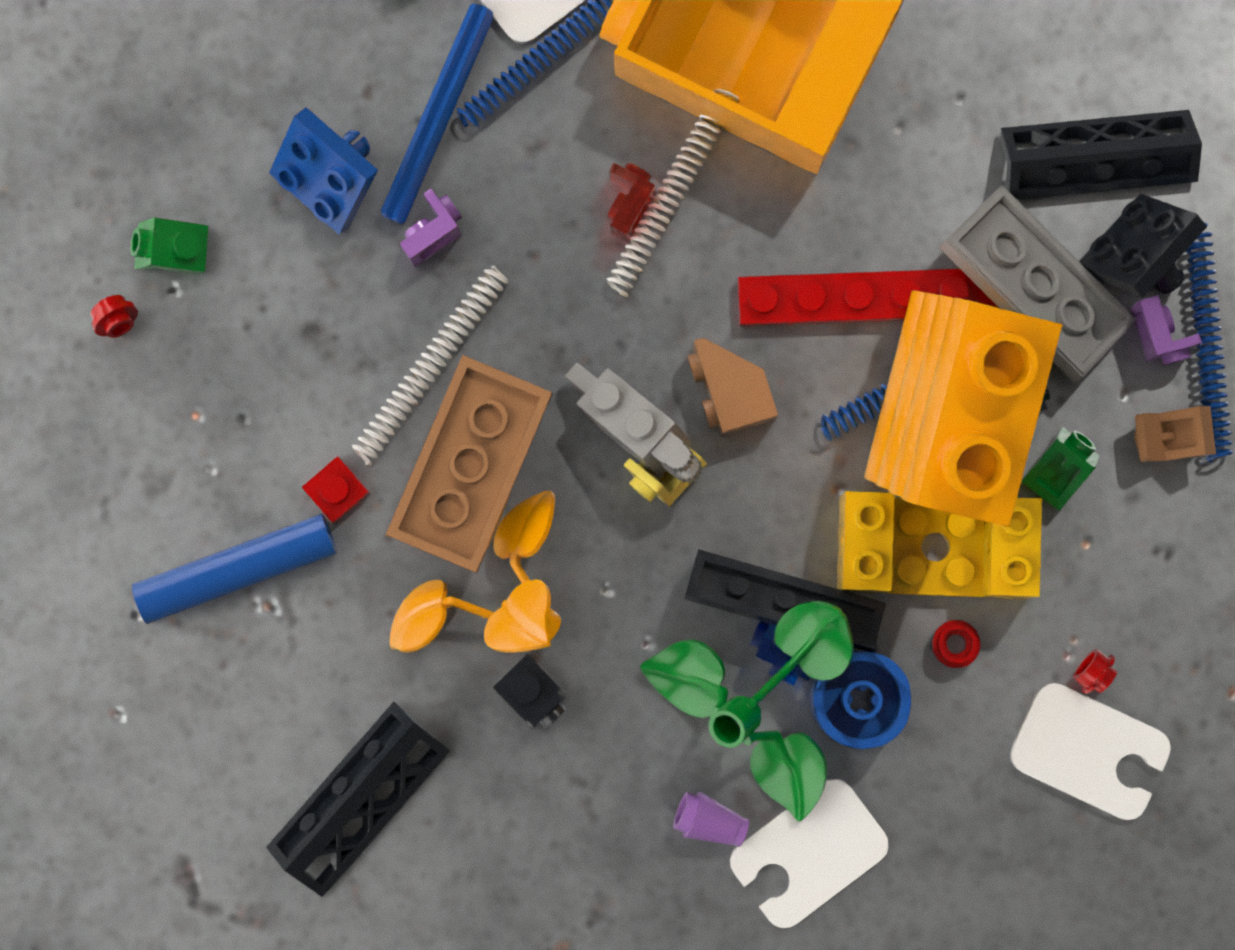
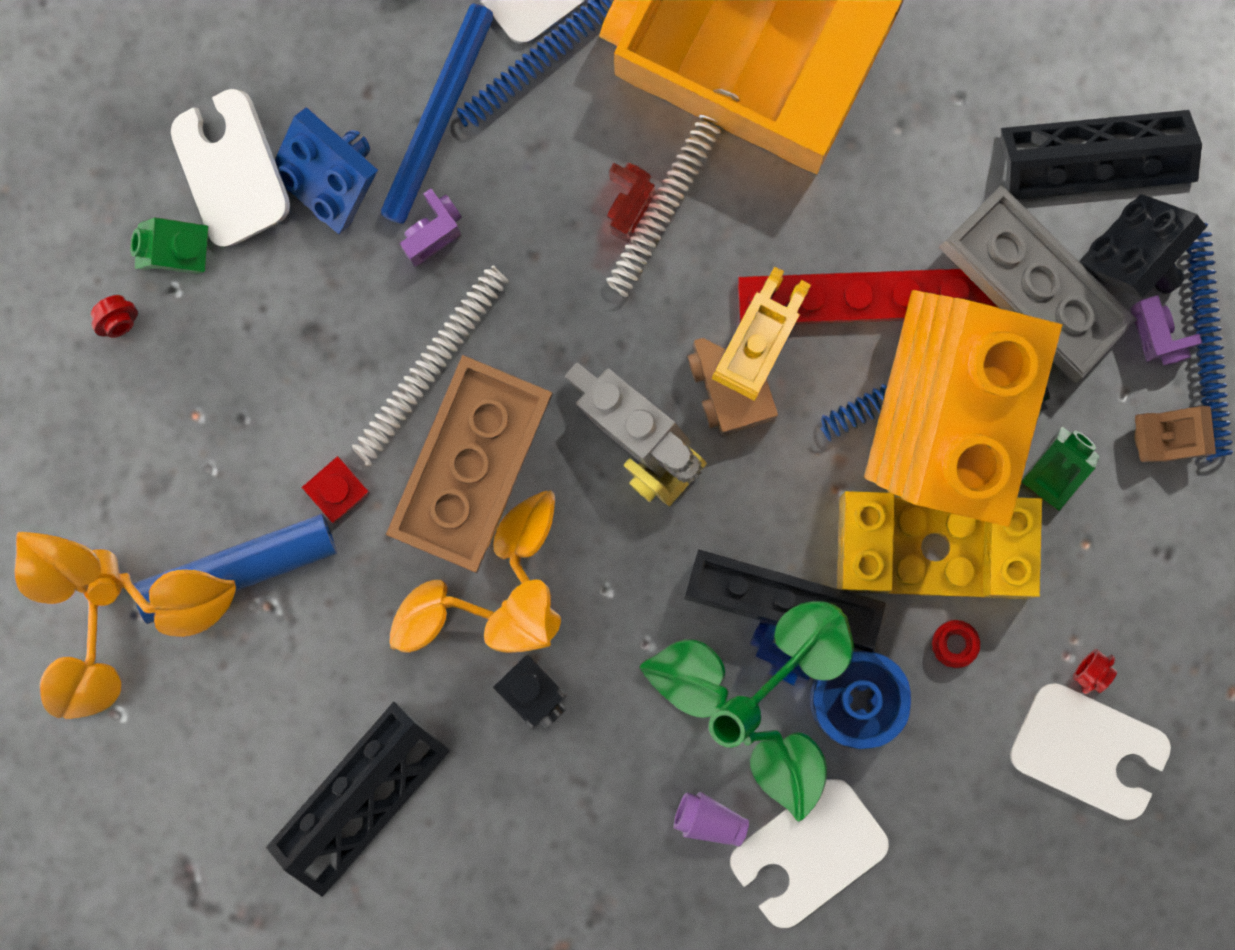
none -> light orange plant [14,532,236,719]
none -> white piece [171,89,290,247]
none -> yellow hinge [712,267,811,401]

